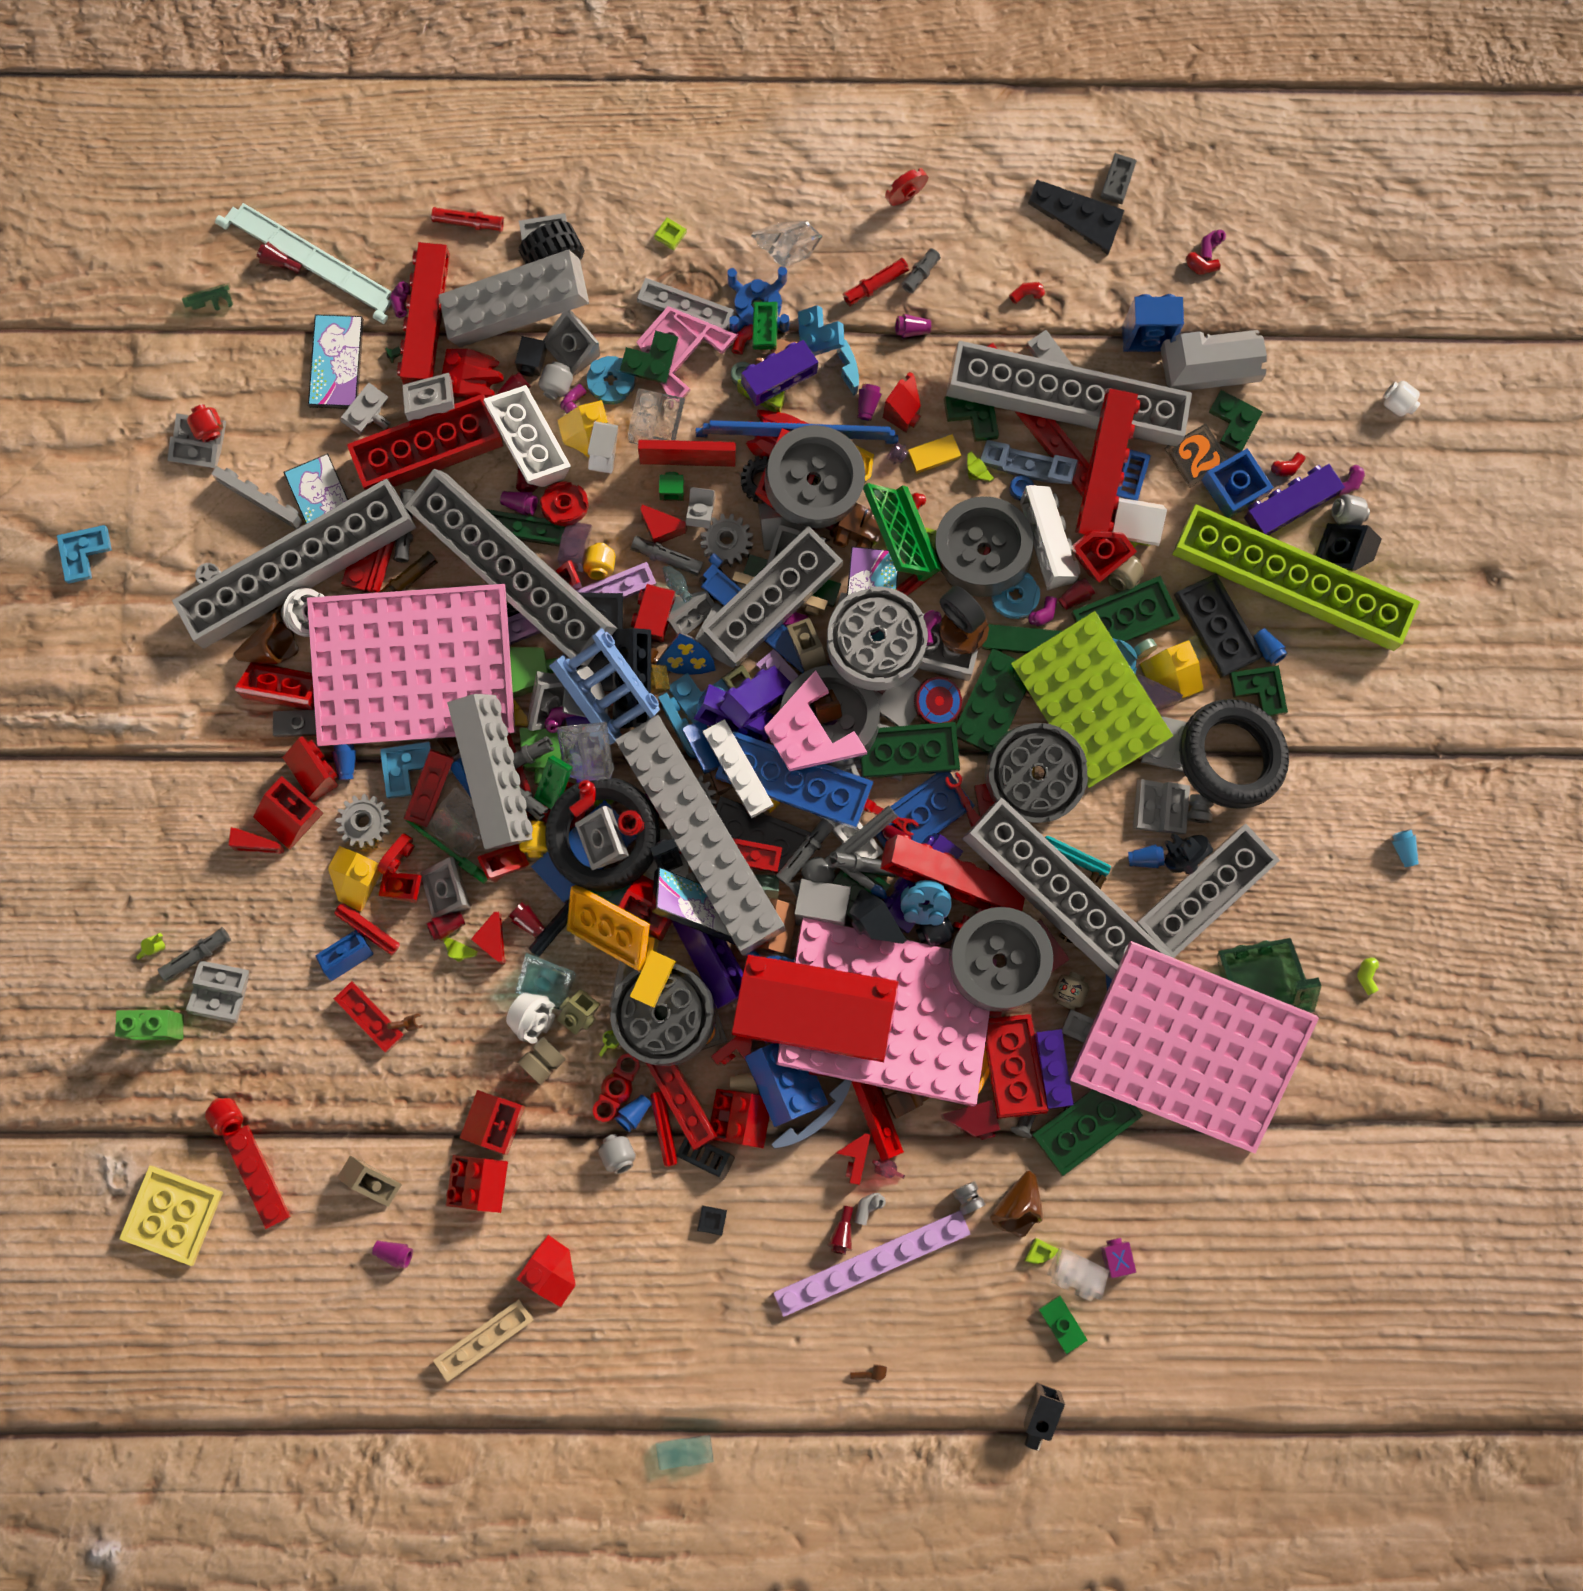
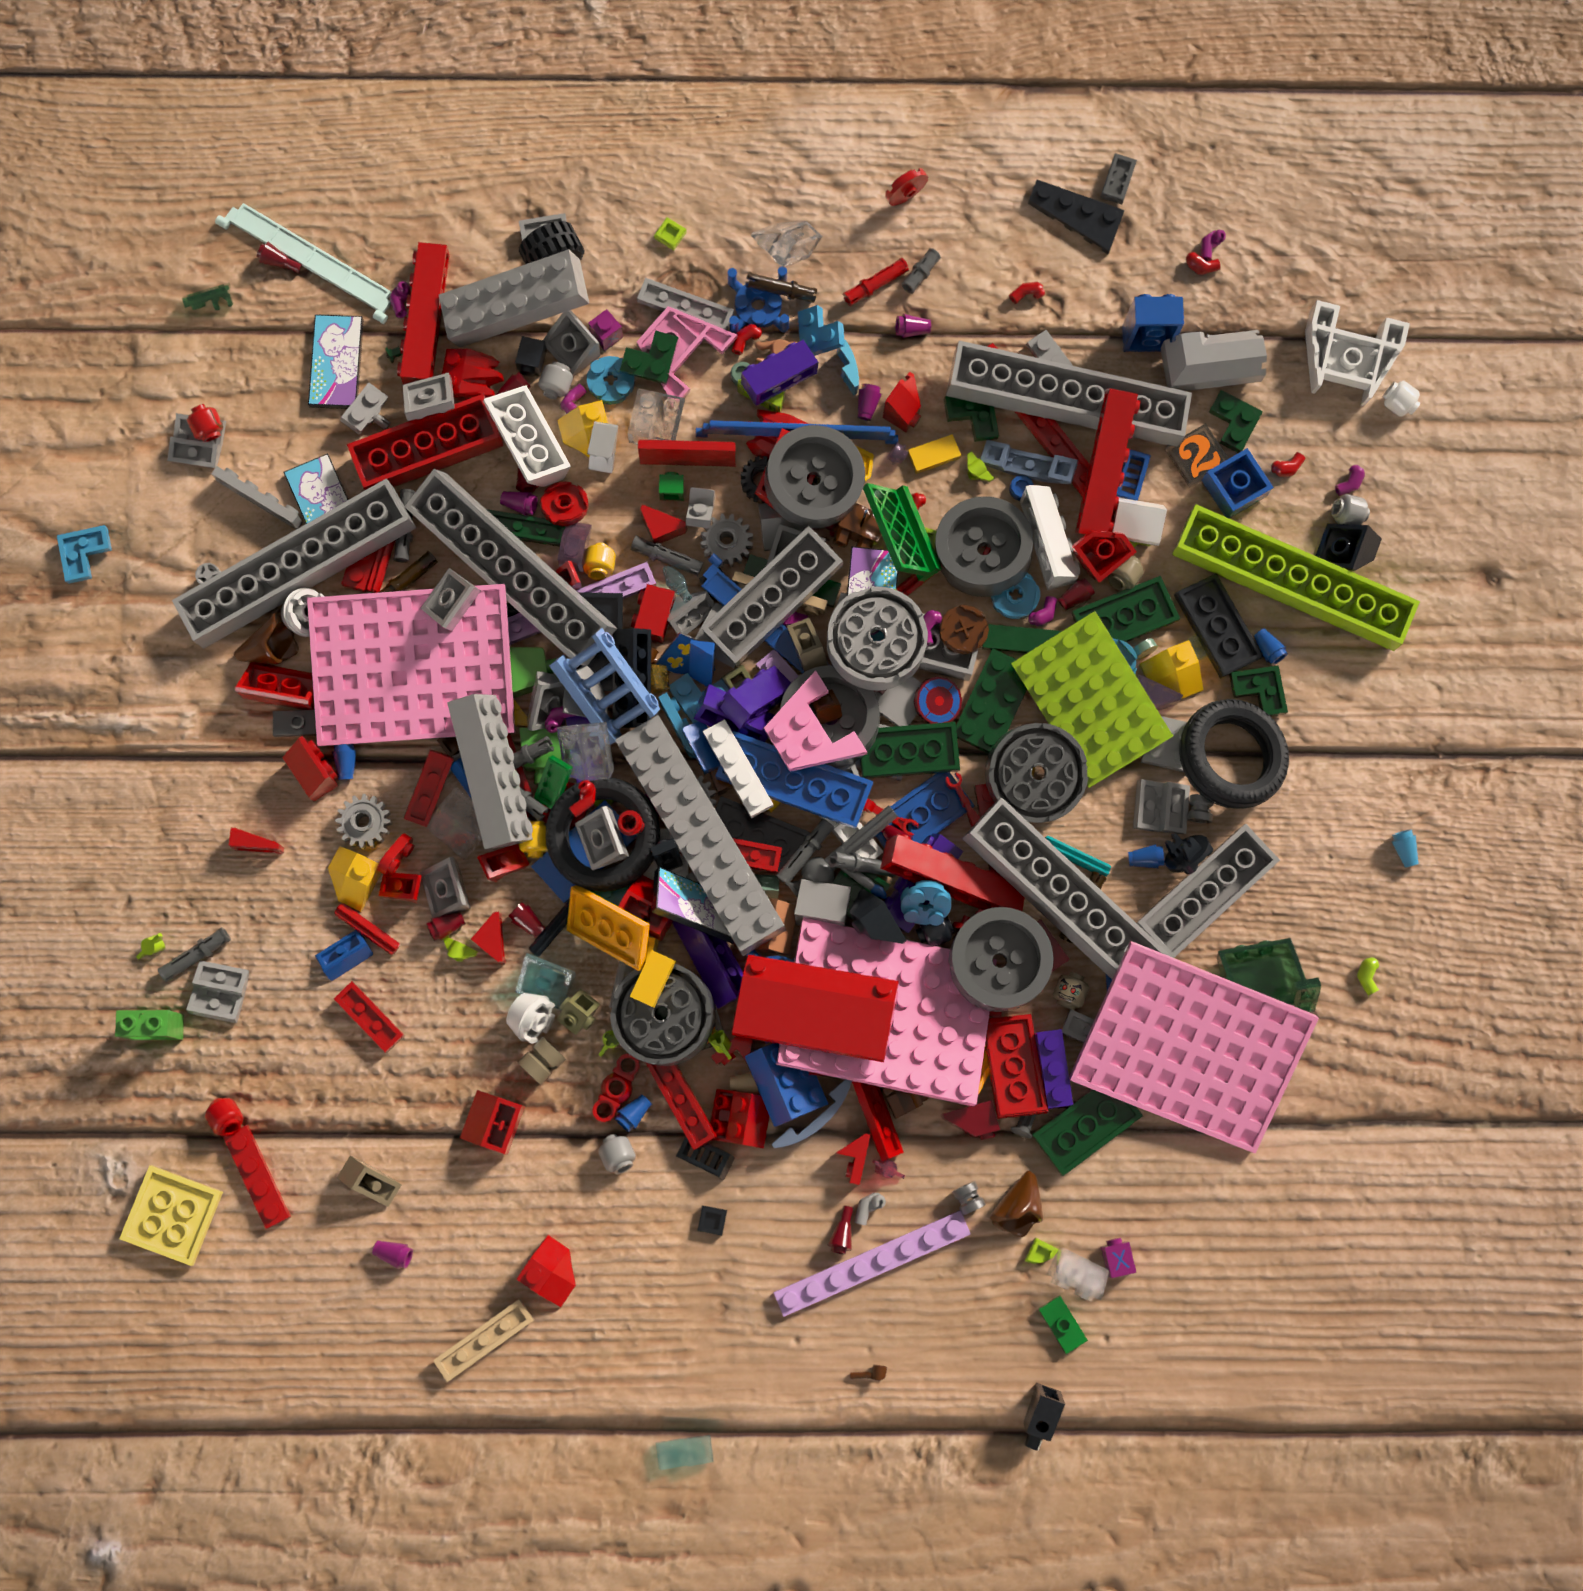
red slope [253,776,324,850] -> none
dark azure plate [380,742,431,799] -> none
reddish brown hand [387,1013,423,1031] -> none
green piece [405,820,488,884] -> none
red pin [431,207,504,232] -> none
red slope [446,1155,508,1213] -> none
red axle [650,1091,677,1167] -> none
green plate [752,302,778,350] -> none
black tyre [939,586,986,633] -> none
dark purple brick [1244,464,1345,536] -> none
none -> light grey slope [420,568,481,631]
none -> magenta brick [588,309,623,351]
none -> blue slope [689,640,715,686]
none -> lime piece [708,1029,732,1060]
none -> dark brown pin [745,272,817,303]
none -> white wedge [1305,300,1410,406]

